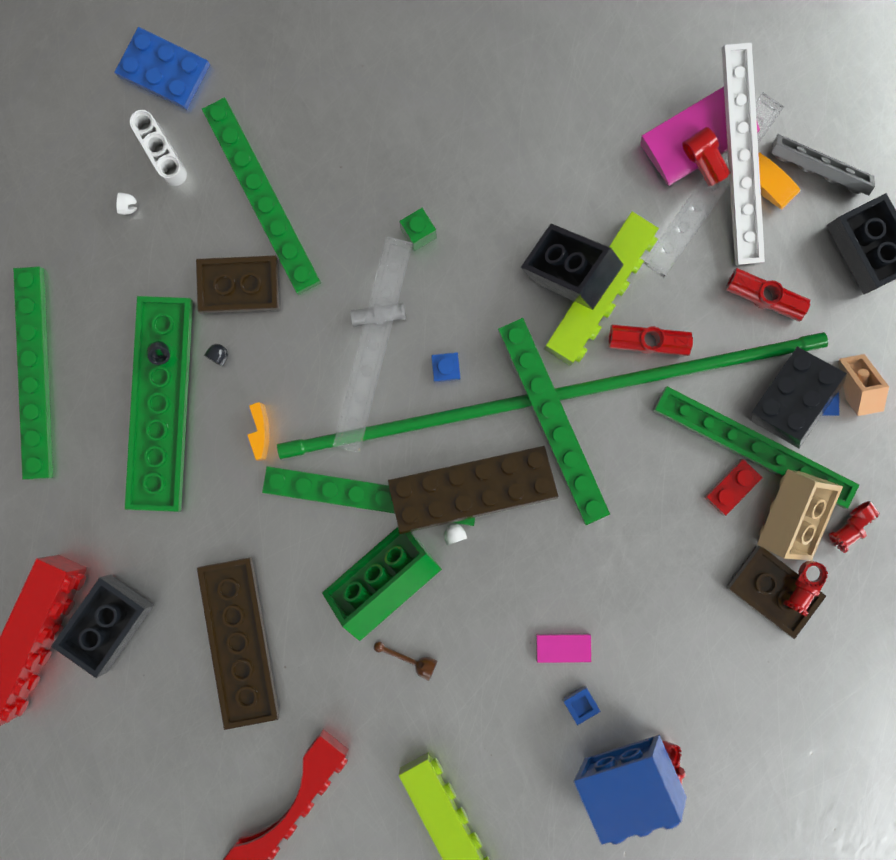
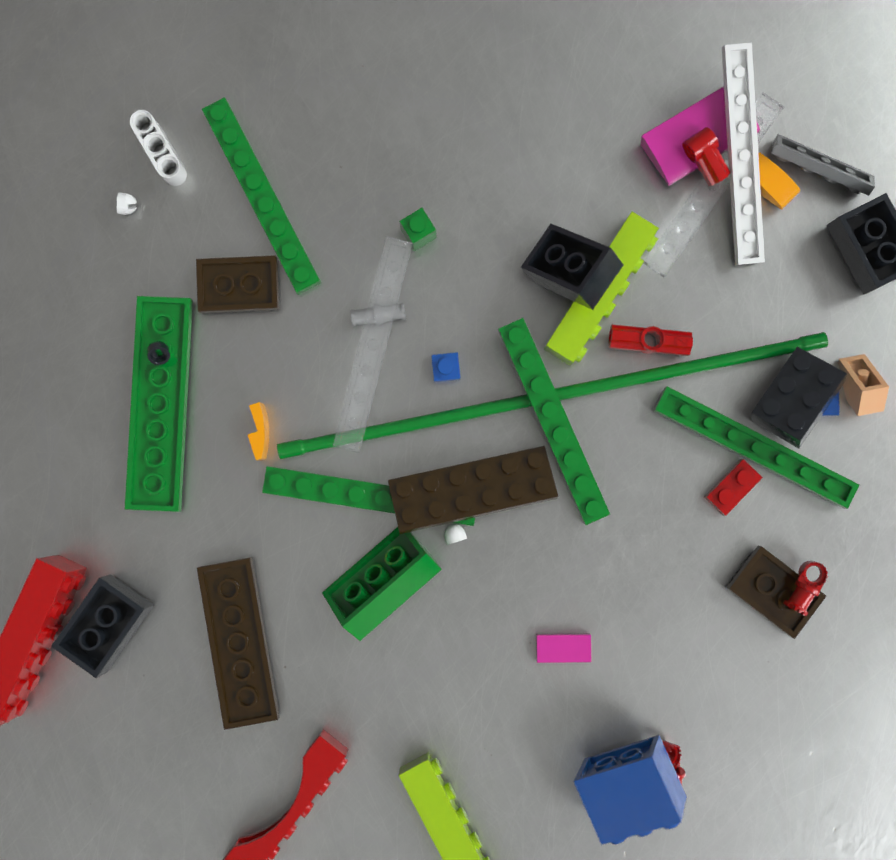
green plate [13,267,53,480] -> none
blue plate [114,27,210,110] -> none
black hinge [204,344,228,366] -> none
reddish brown hinge [374,642,437,681] -> none
blue plate [562,686,601,726] -> none
red piece [726,268,811,322] -> none
tan slope [757,469,843,561] -> none
red connector [828,501,880,553] -> none

